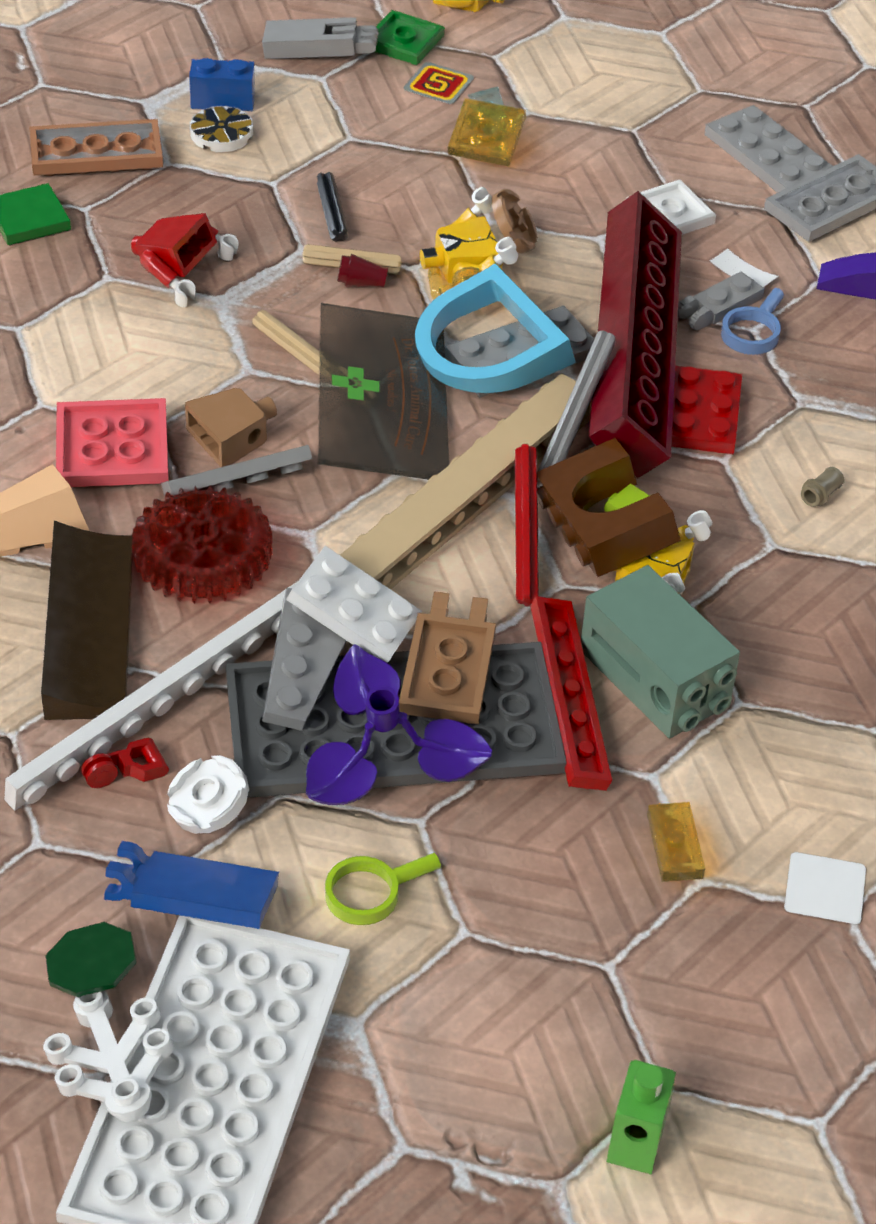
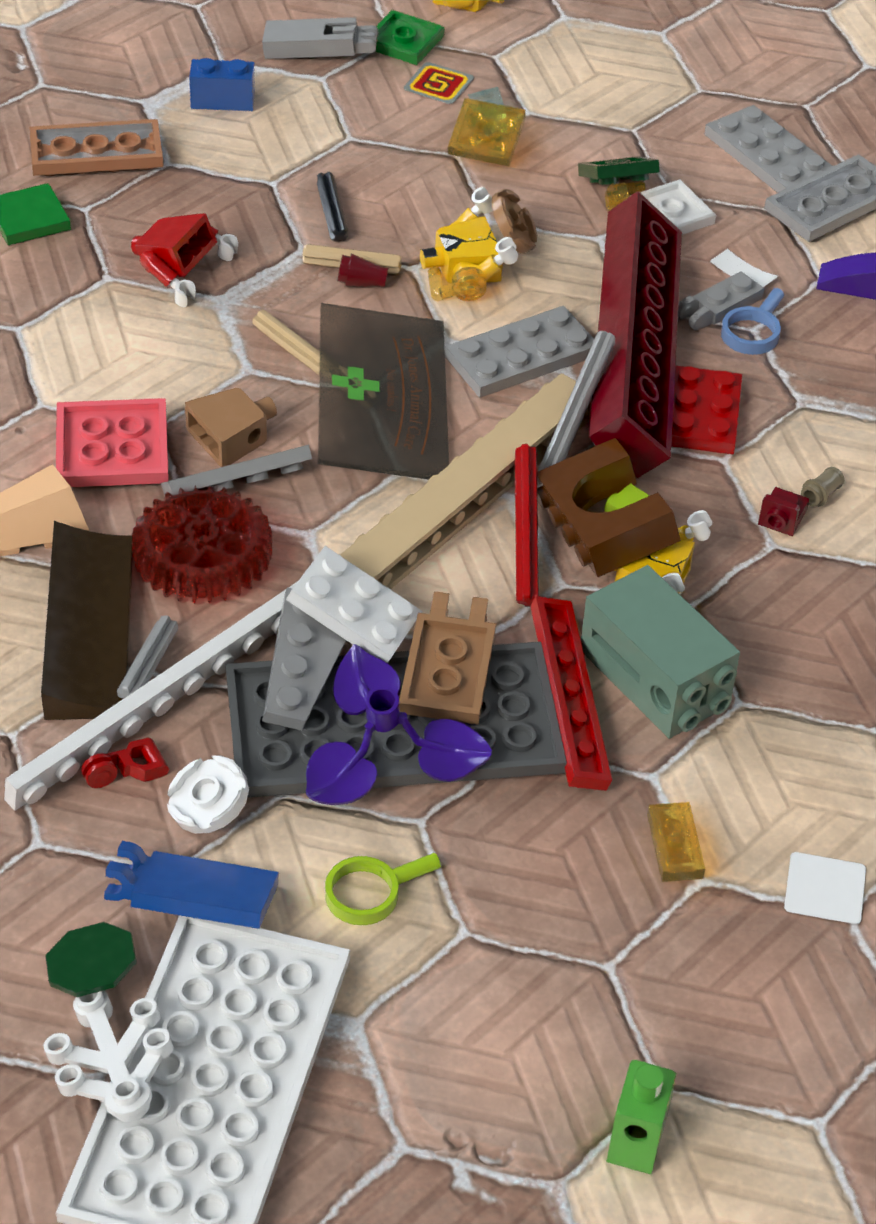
tile [190,106,253,153] -> none
medium azure window [415,263,576,393] -> none
none -> light grey axle [117,615,178,699]
none -> dark green plate [578,156,660,185]
none -> clear yellow plate [605,181,646,211]
none -> dark red bracket [758,487,810,537]

